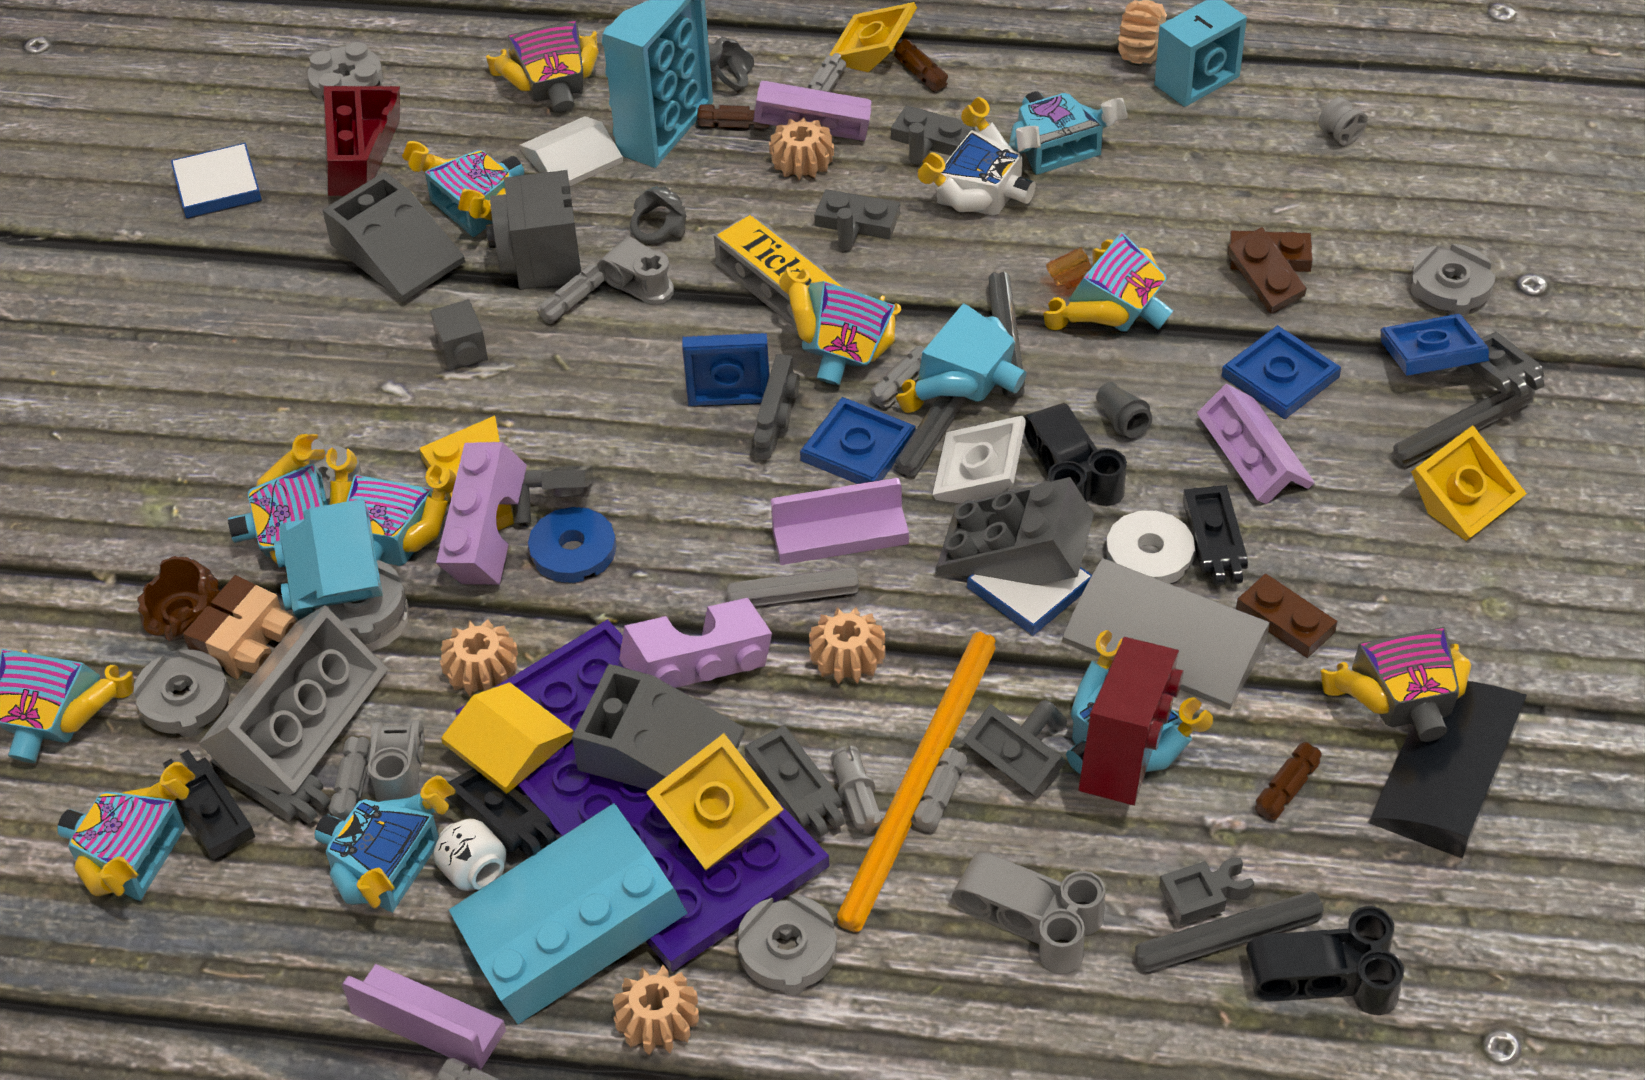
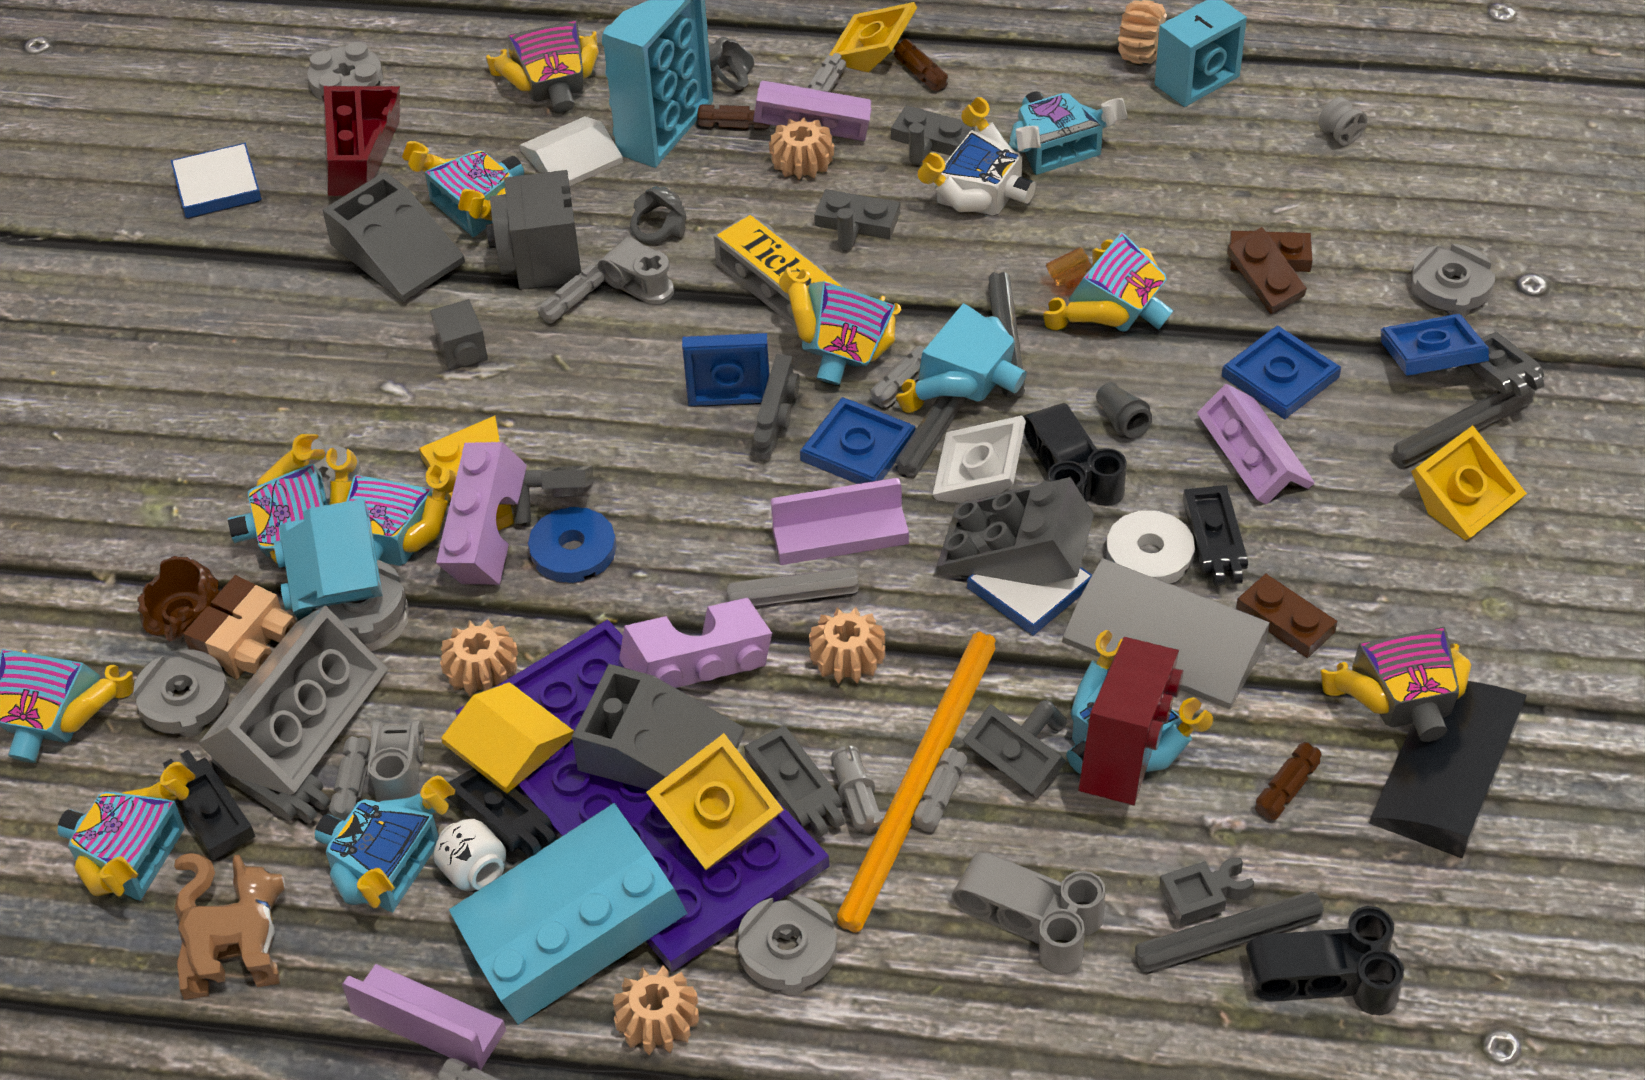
none -> medium nougat animal [174,853,285,1000]

